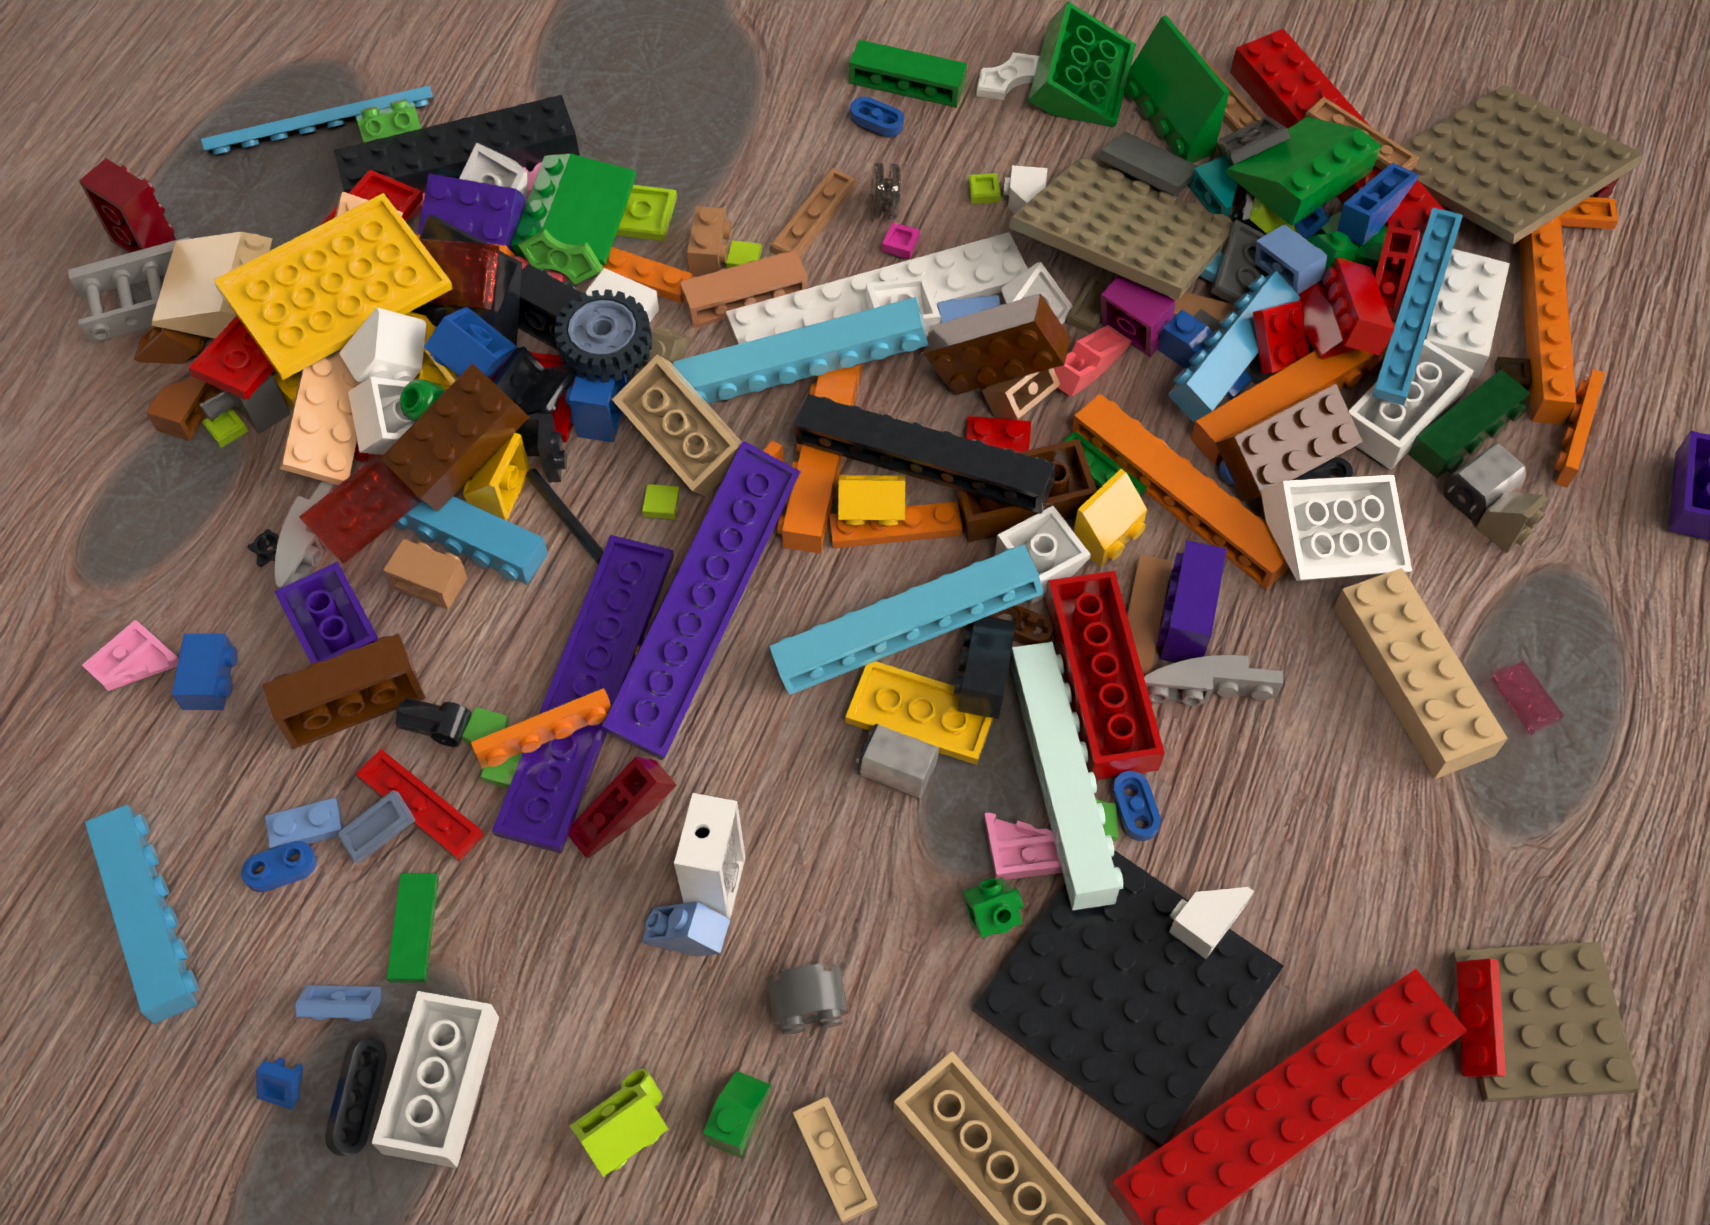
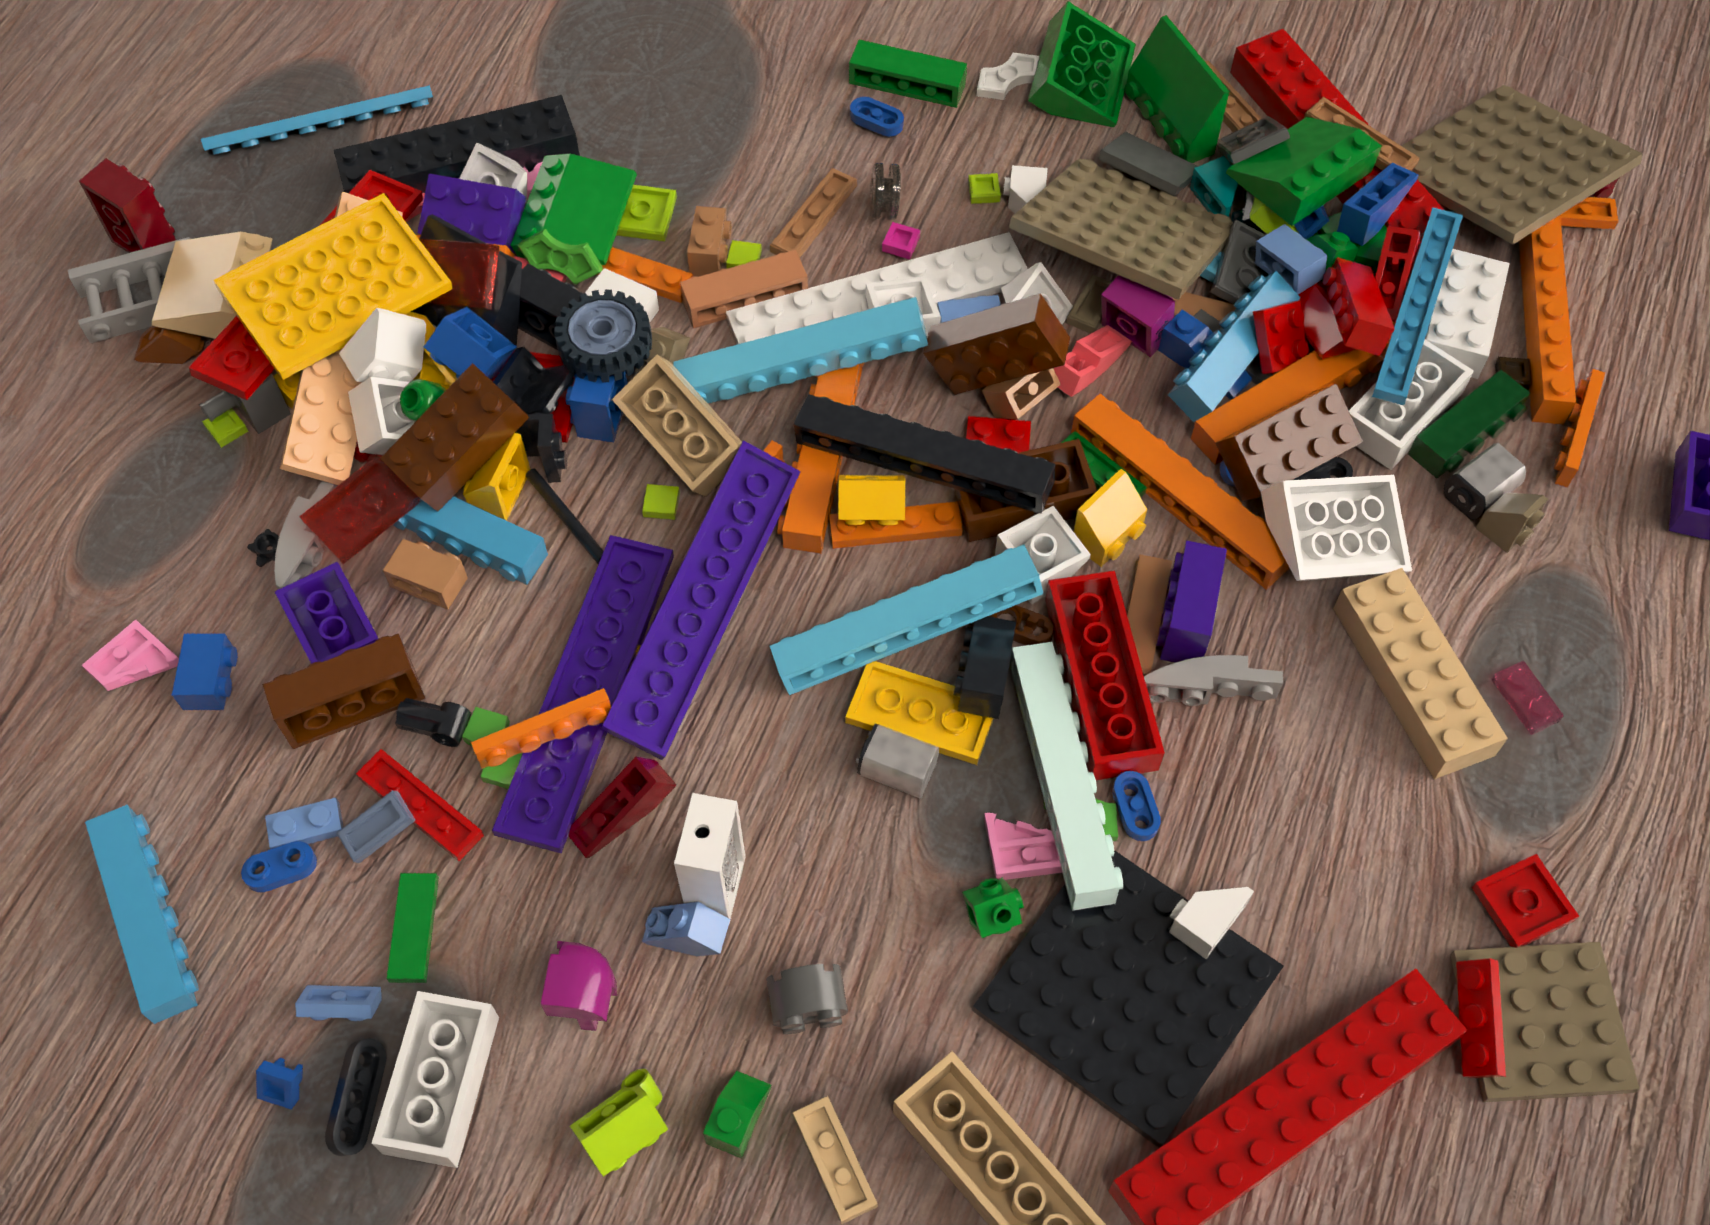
dark orange slope [146,377,221,441] -> none
bright green plate [356,99,421,142] -> none
none -> magenta brick [541,941,617,1031]
none -> red plate [1472,854,1579,948]

